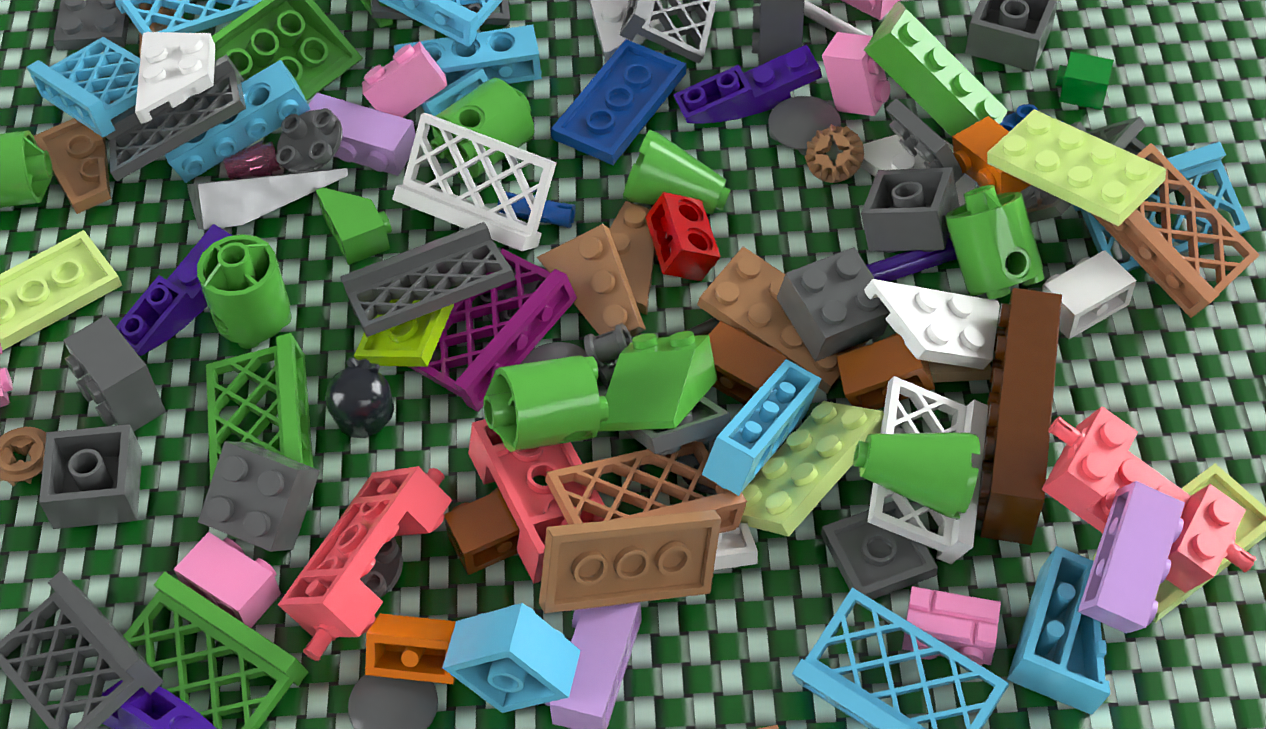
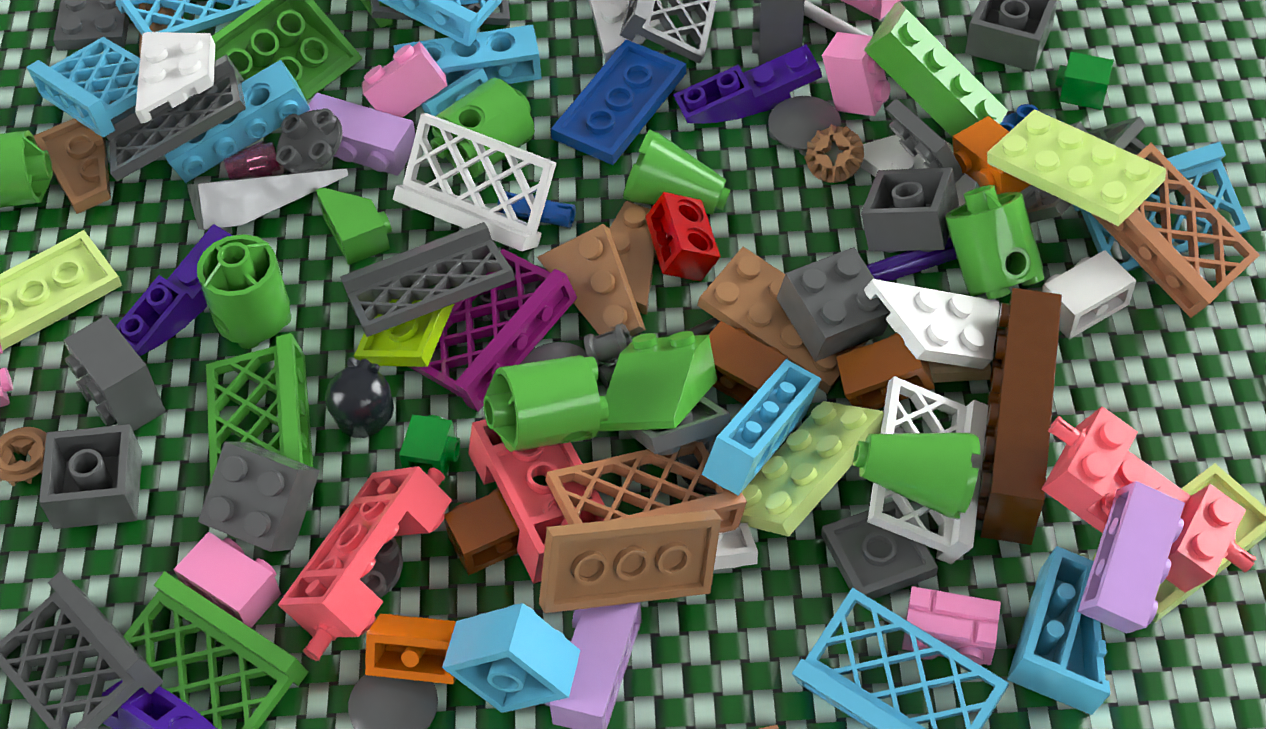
none -> green brick [399,414,461,484]

